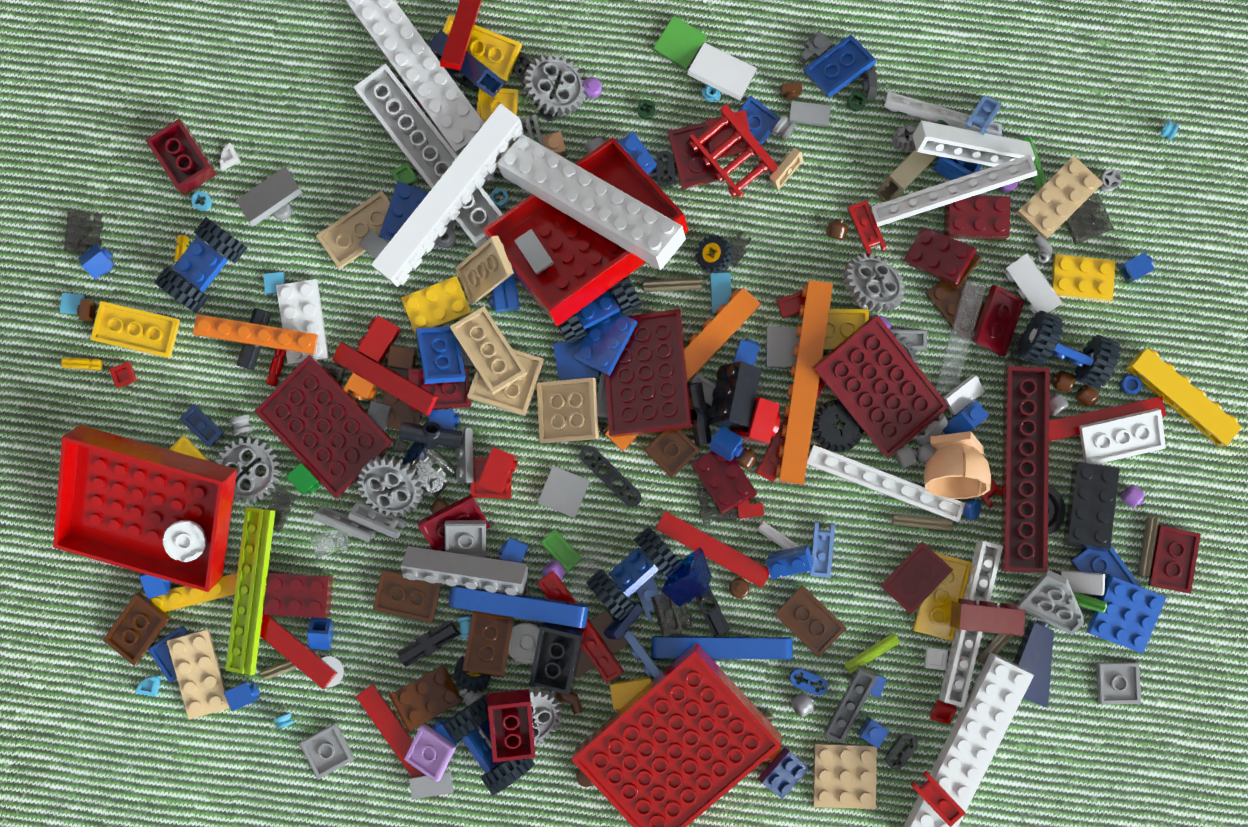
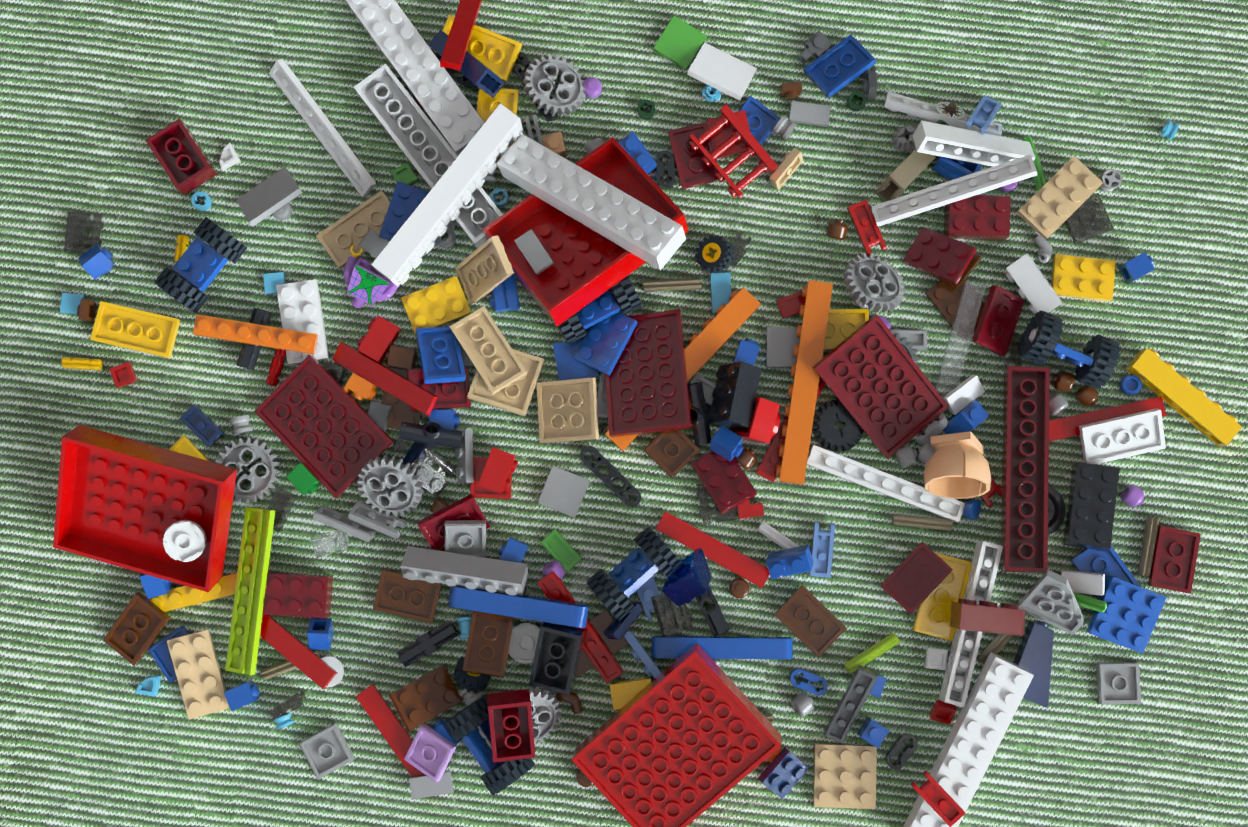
none -> white plate [269,59,376,197]
none -> clear smoke plate [270,691,306,719]
none -> medium lavender torso [343,244,400,308]
none -> piece [936,102,965,120]

